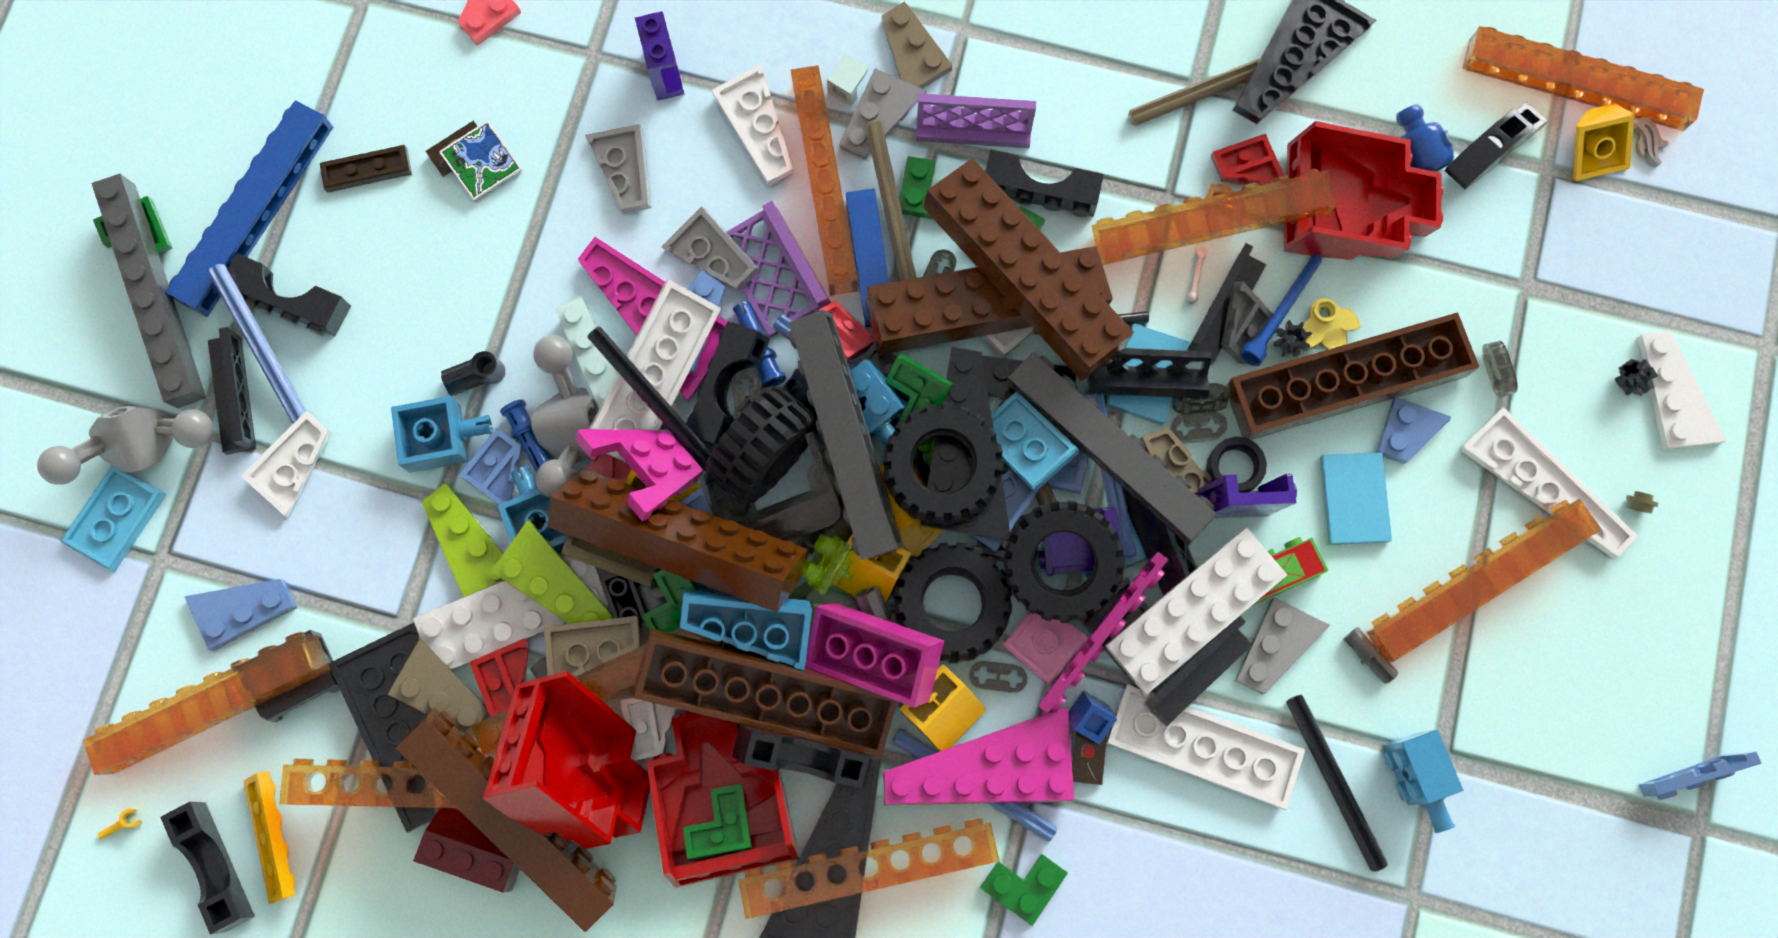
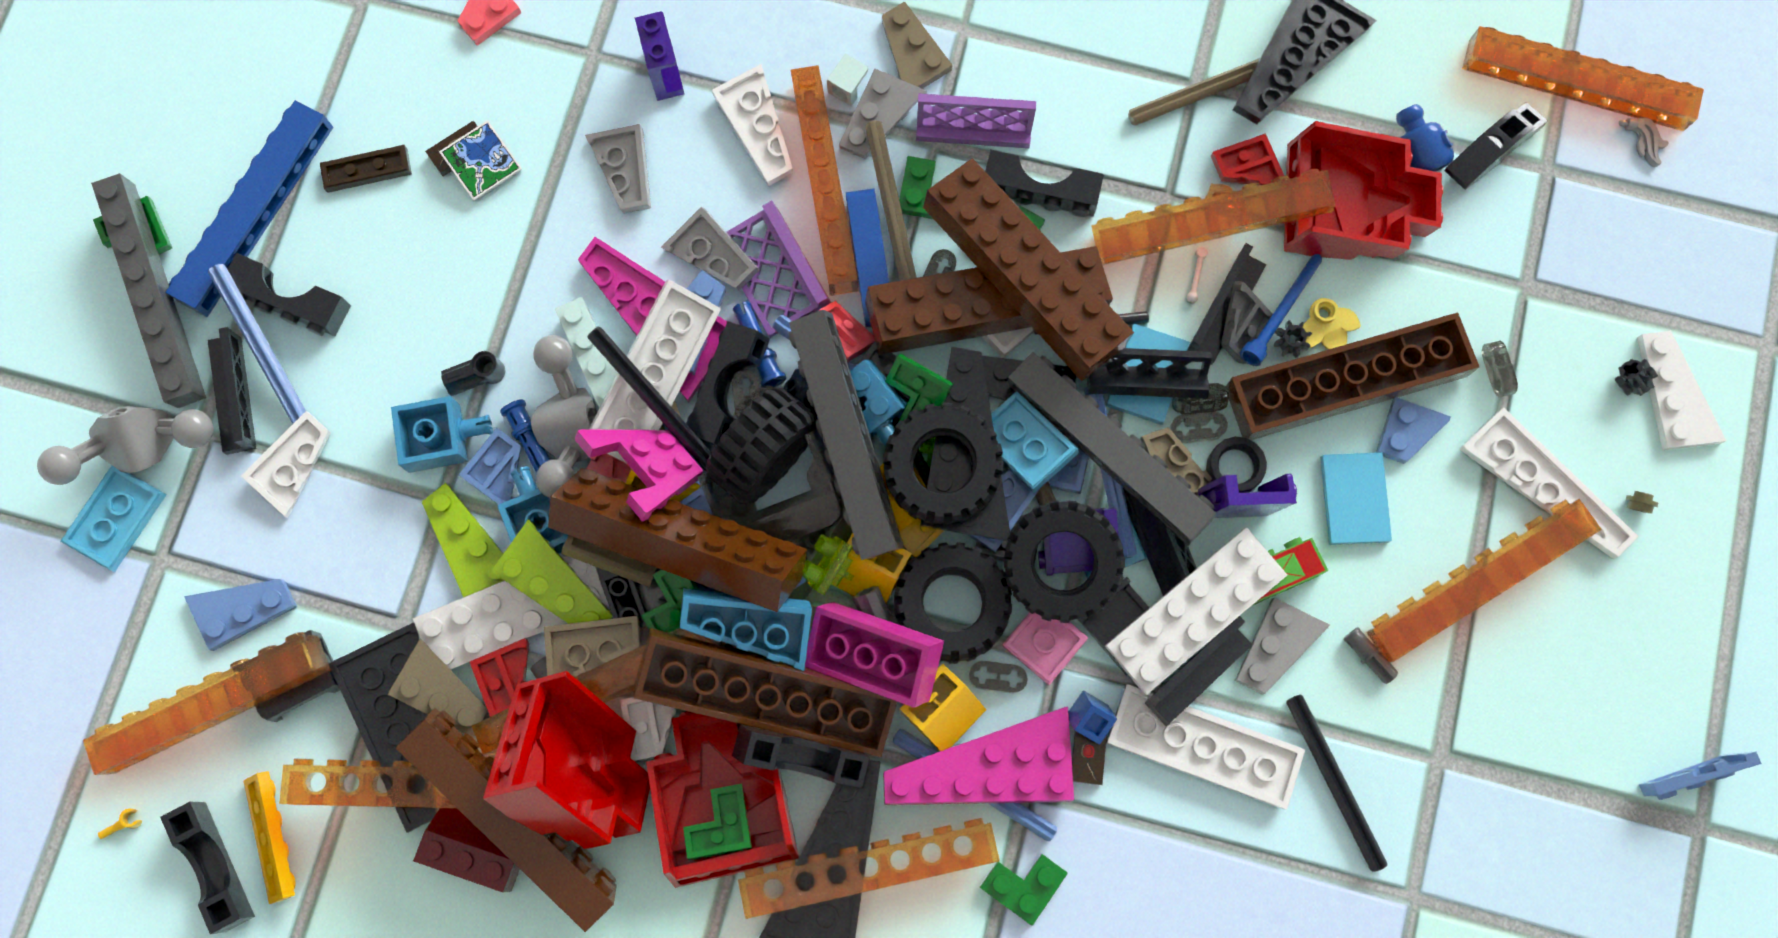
dark pink wing [1037,552,1168,714] -> none
dark azure brick [1383,729,1464,833] -> none
yellow slope [1573,104,1635,181] -> none

